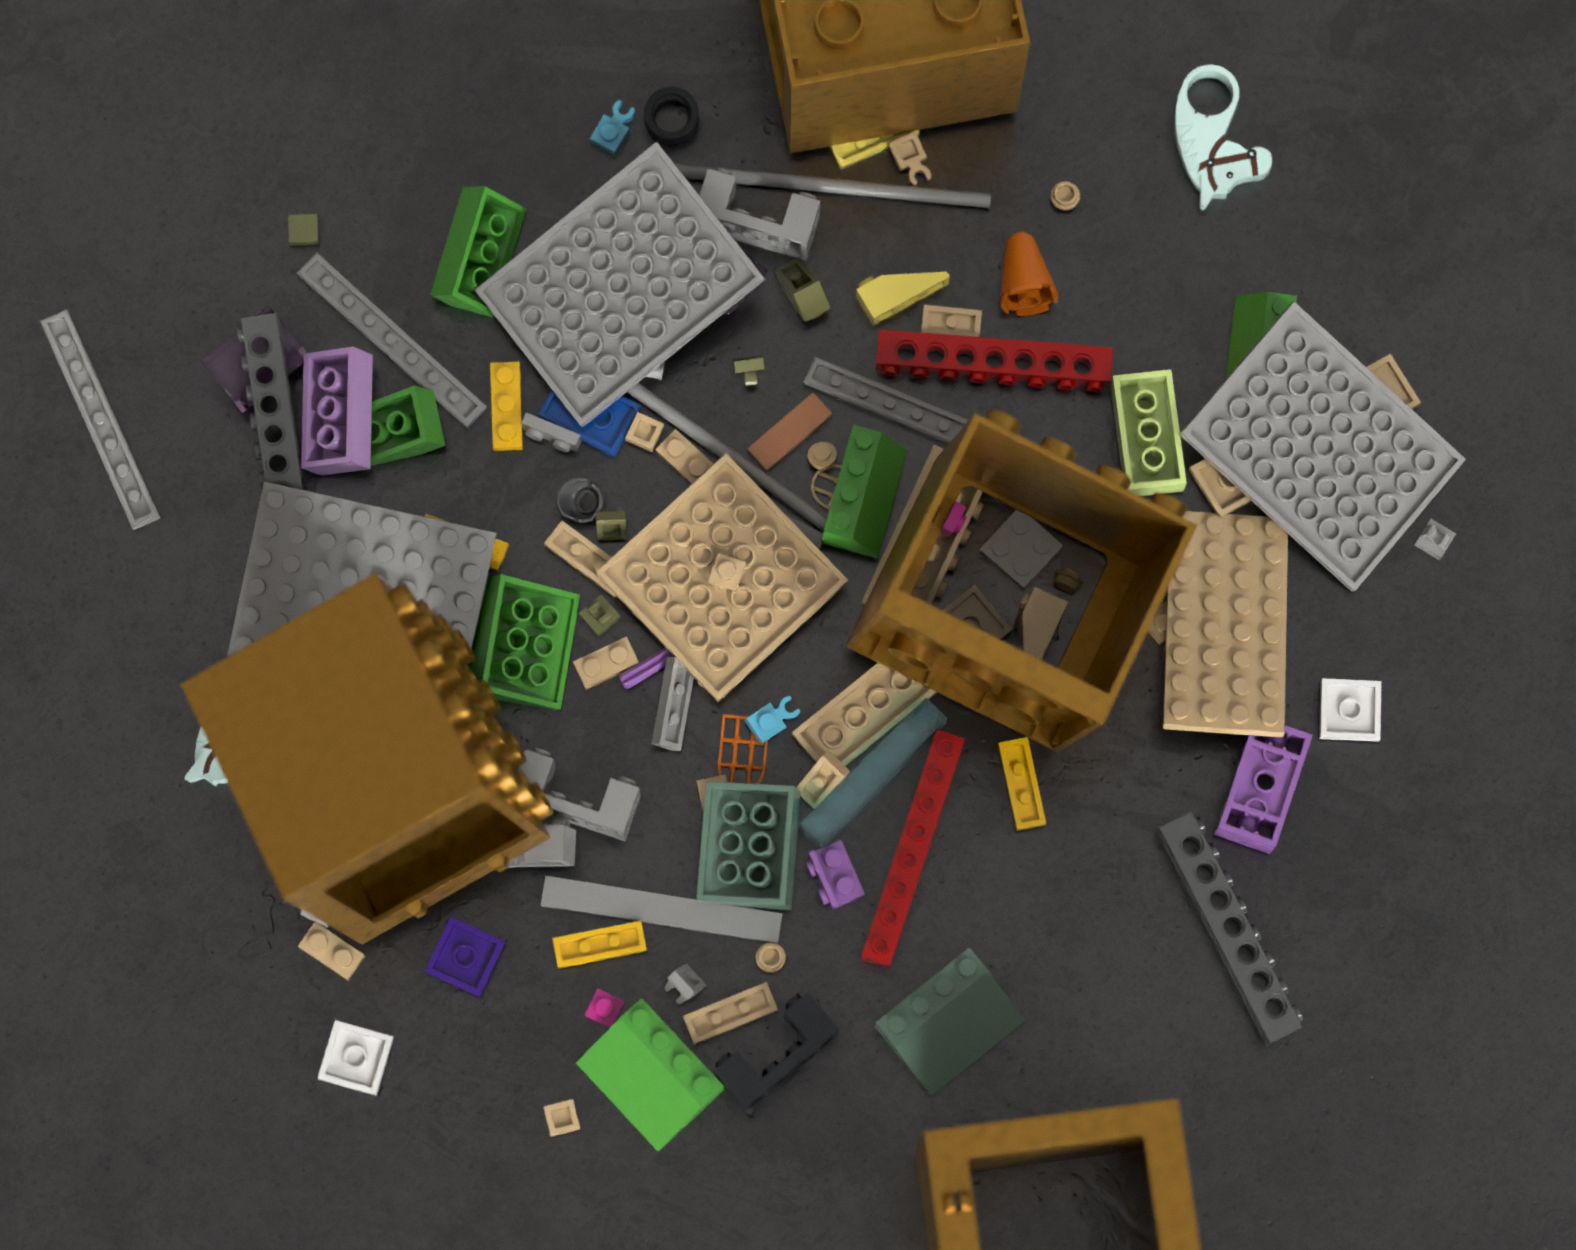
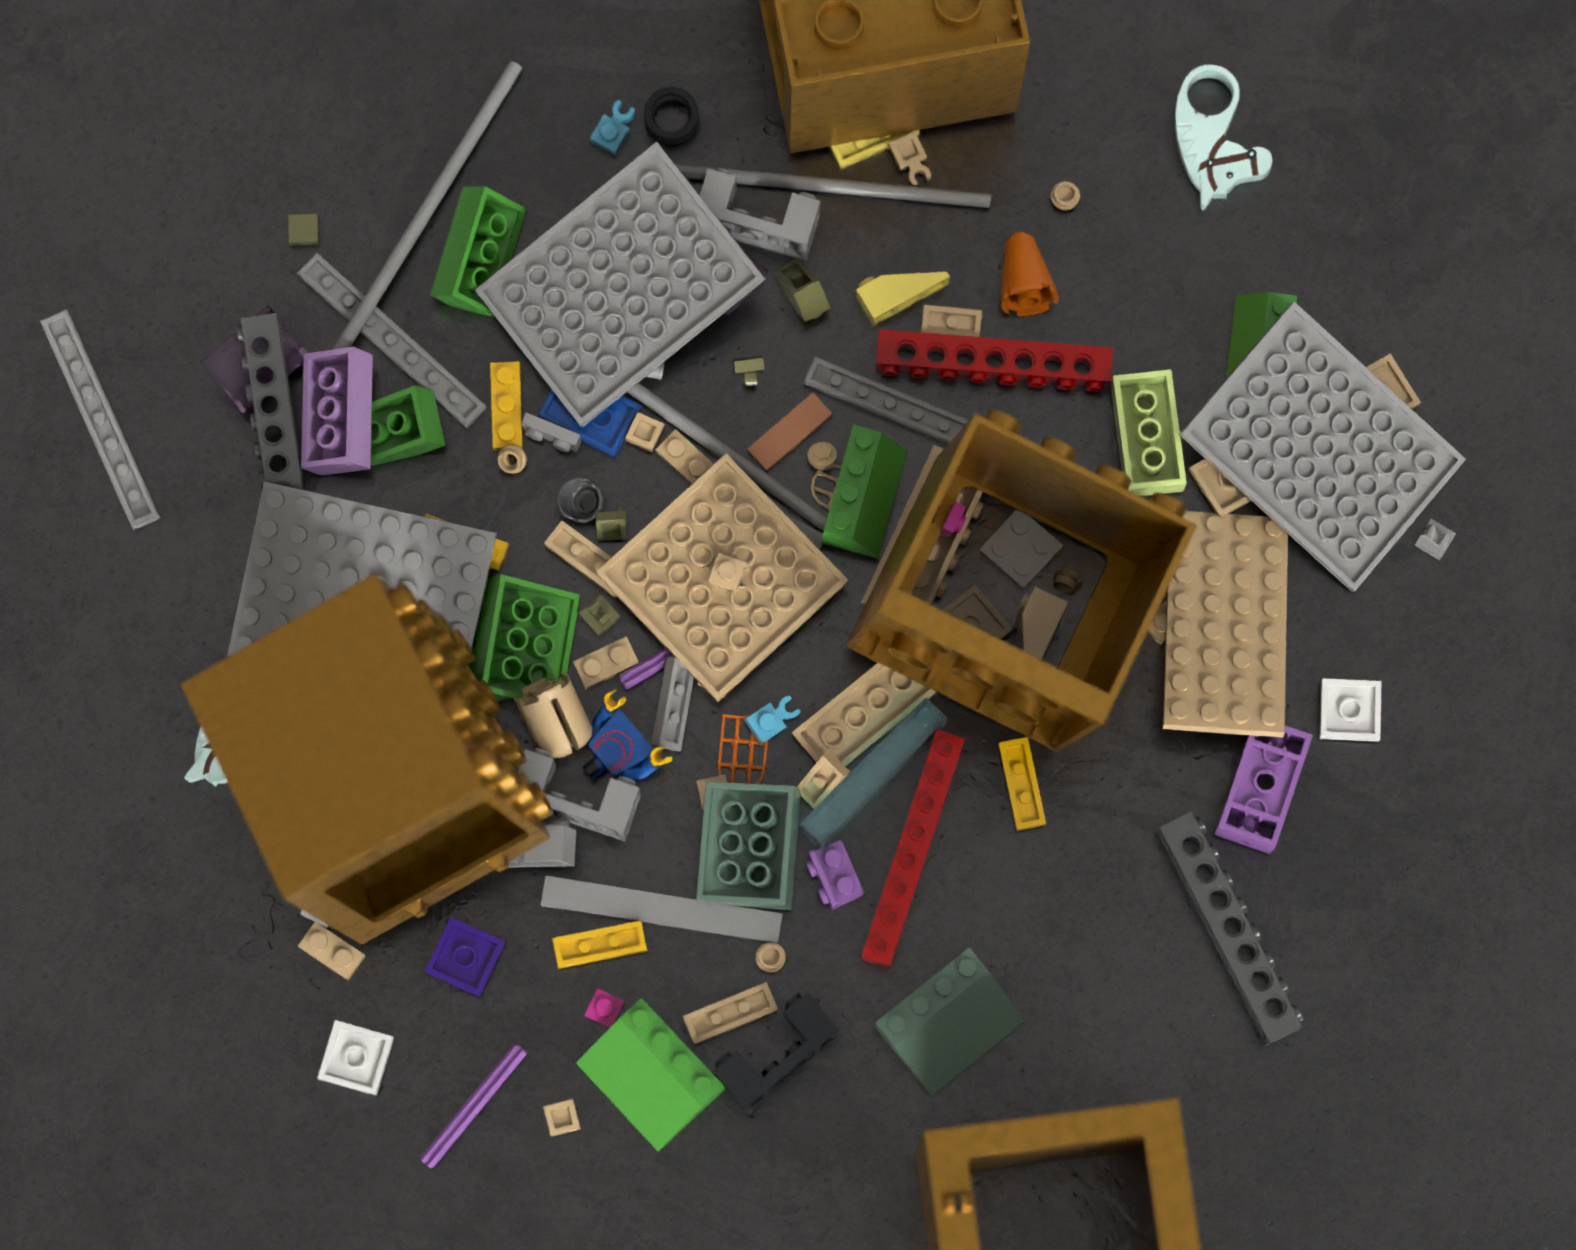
light grey tile [665,963,706,1004] -> none
none -> light grey piece [332,61,522,350]
none -> medium lavender axle [420,1043,526,1168]
none -> tan plate [497,444,527,473]
none -> tan cylinder [514,673,592,758]
none -> blue torso [582,689,672,781]

